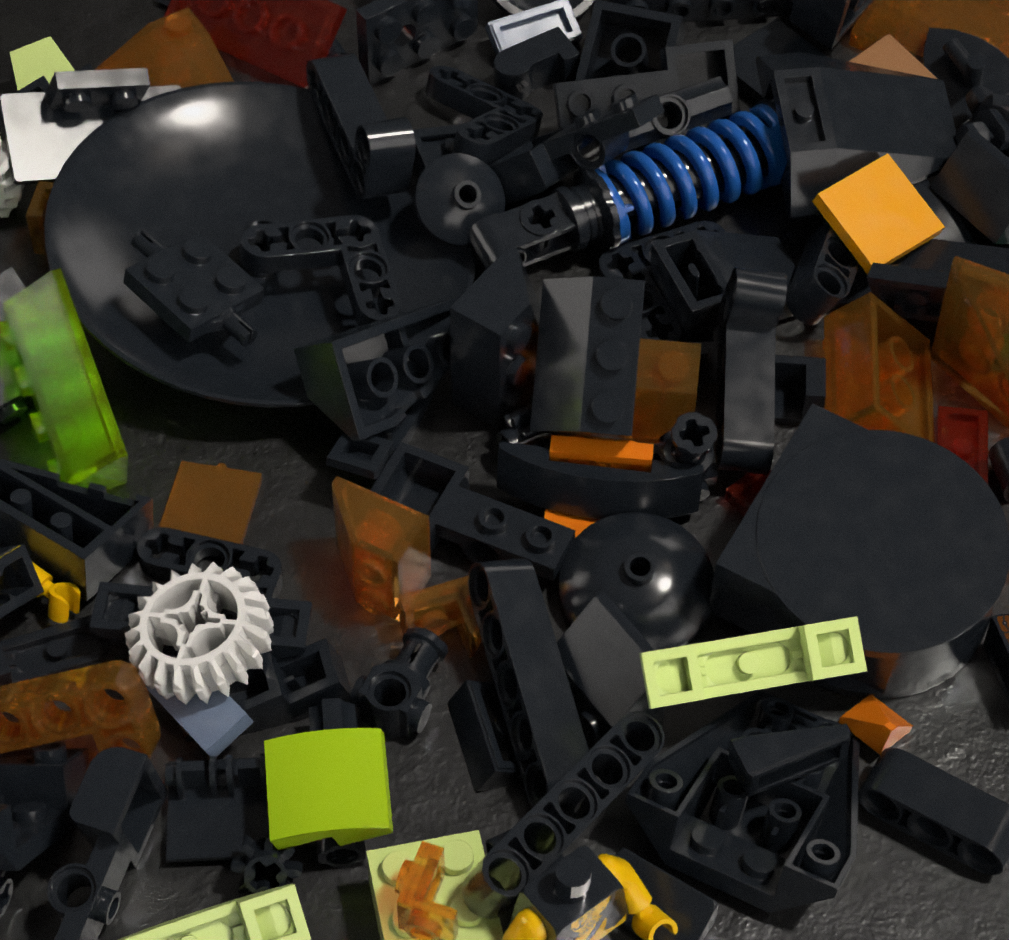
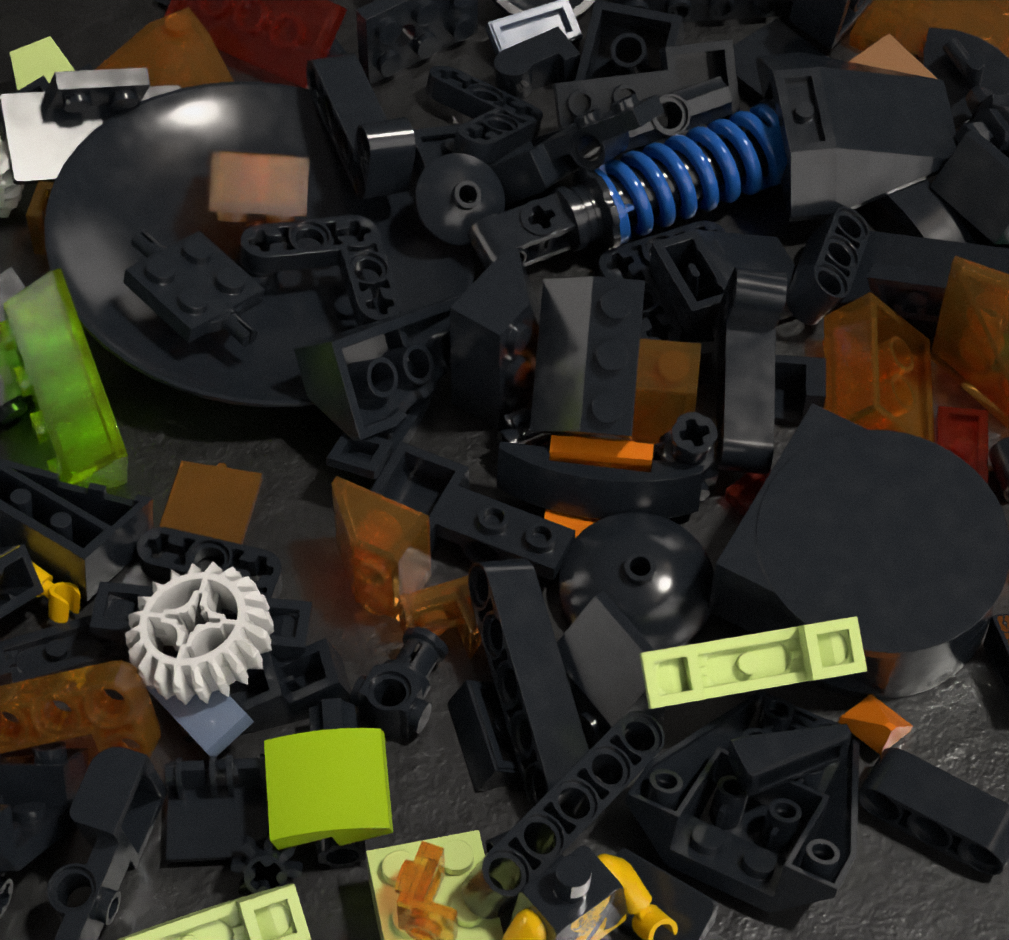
light orange tile [812,153,945,275] -> none
none -> clear orange slope [207,150,309,223]

